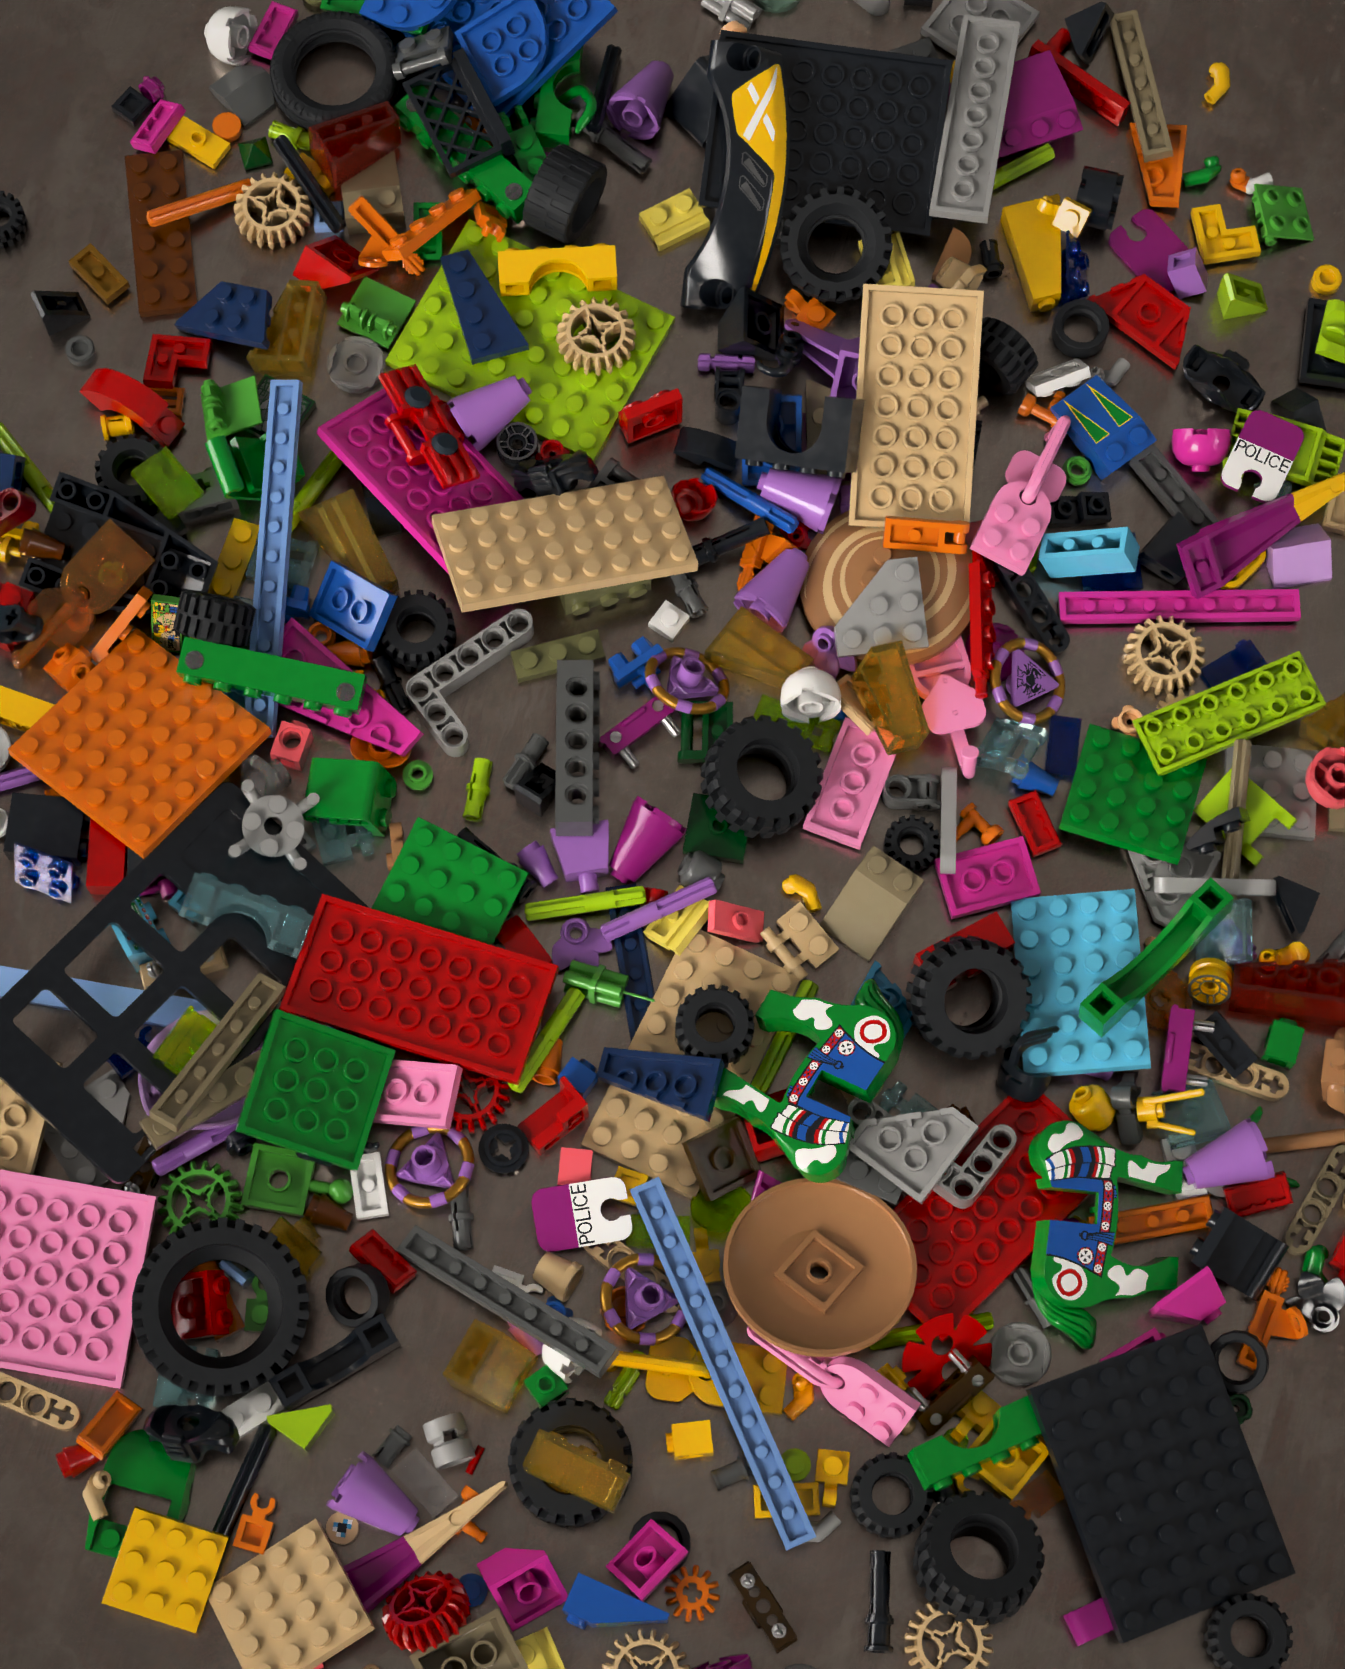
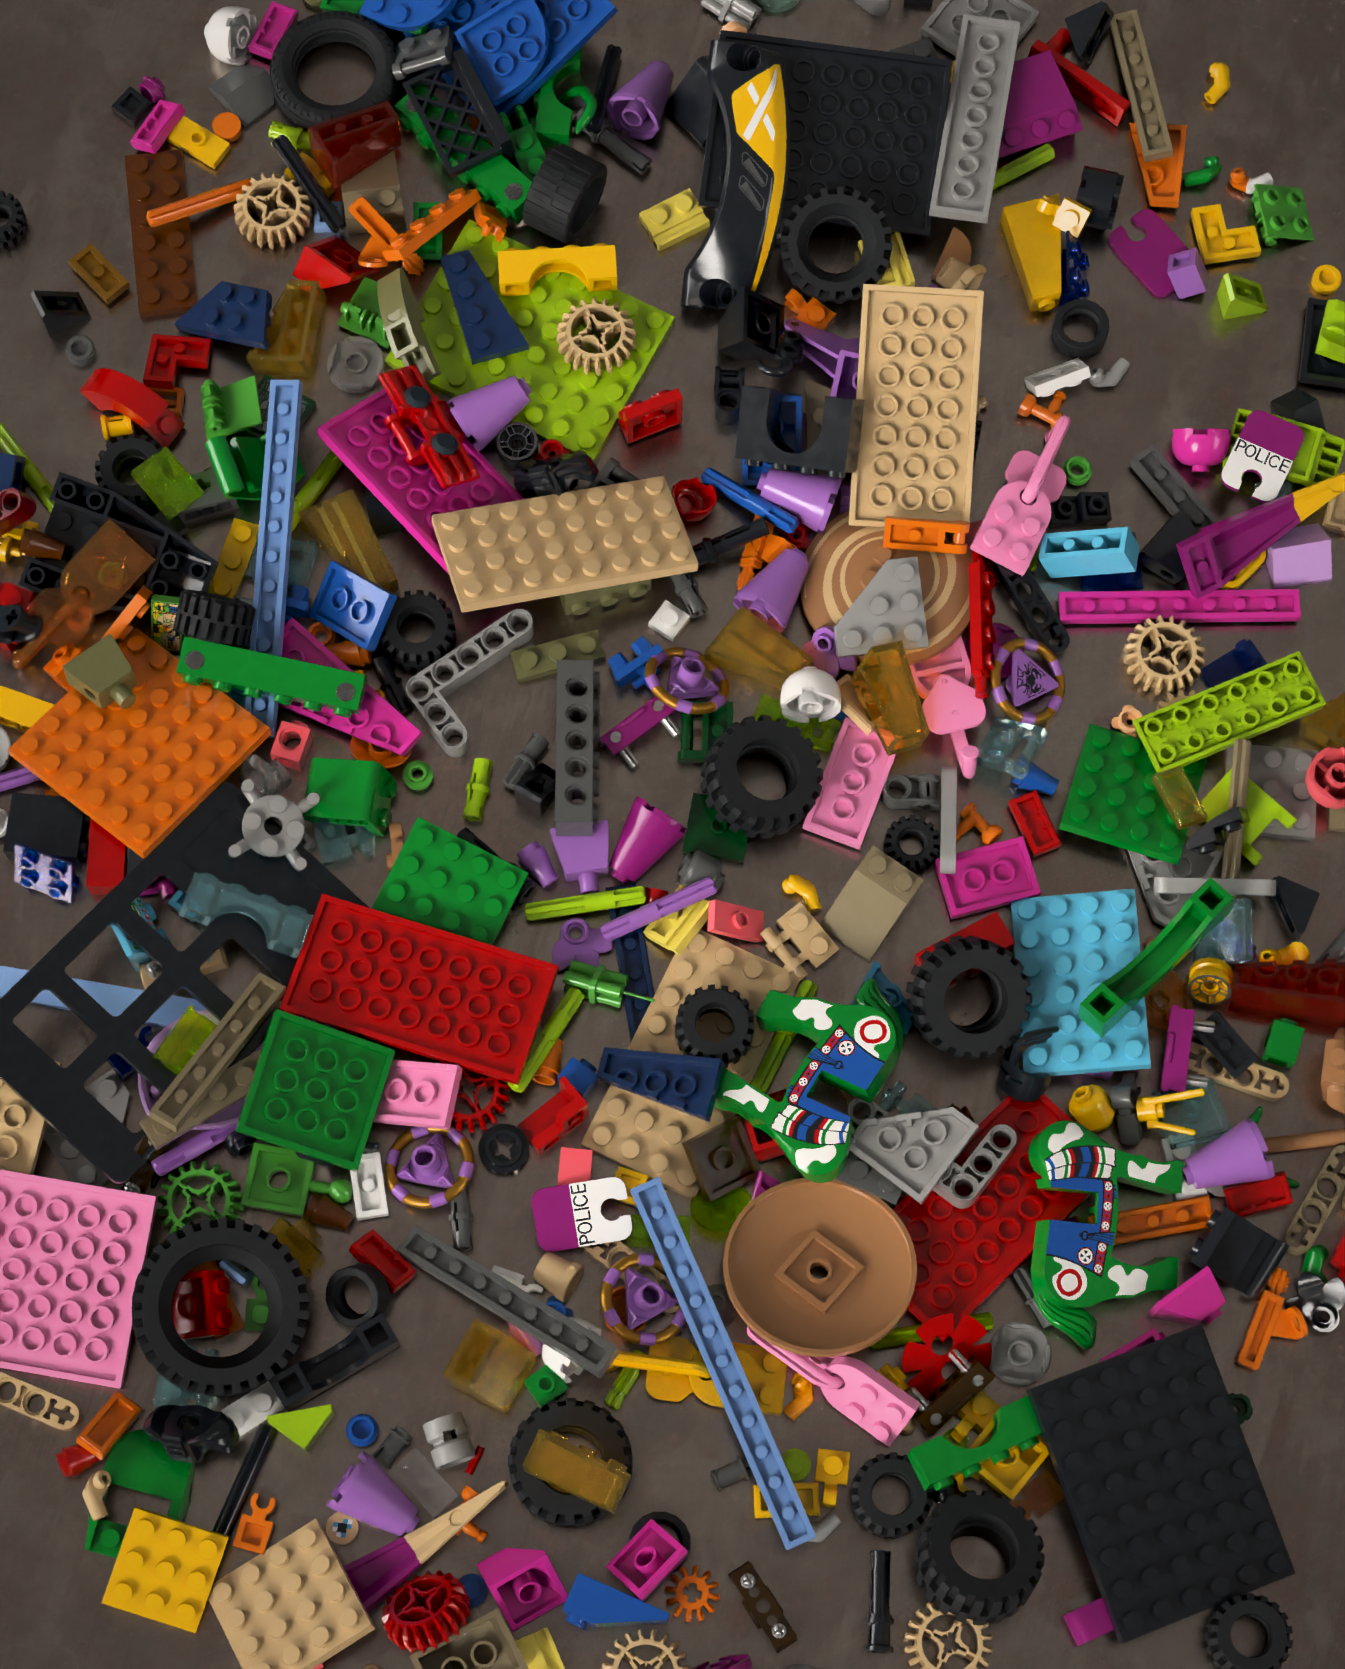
dark green slope [238,136,273,170] -> none
red slope [496,915,553,963] -> none
yellow brick [665,1420,714,1460] -> none
black slope [673,426,738,473] -> none
yellow plate [692,1227,722,1284] -> none
medium lavender axle [697,353,755,373] -> none
black tyre [978,317,1038,395] -> none
black pin [979,239,1004,279] -> none
clear blue tile [1045,715,1082,777] -> none
blue slope [1050,375,1157,481] -> none
red wing [1087,274,1191,370] -> none
black piece [1183,344,1266,413] -> none
black tyre [1210,1330,1269,1393] -> none
none -> olive torso [63,634,137,709]
none -> blue plate [346,1414,379,1447]
none -> olive slope [377,267,442,382]
none -> clear yellow plate [1152,766,1208,830]

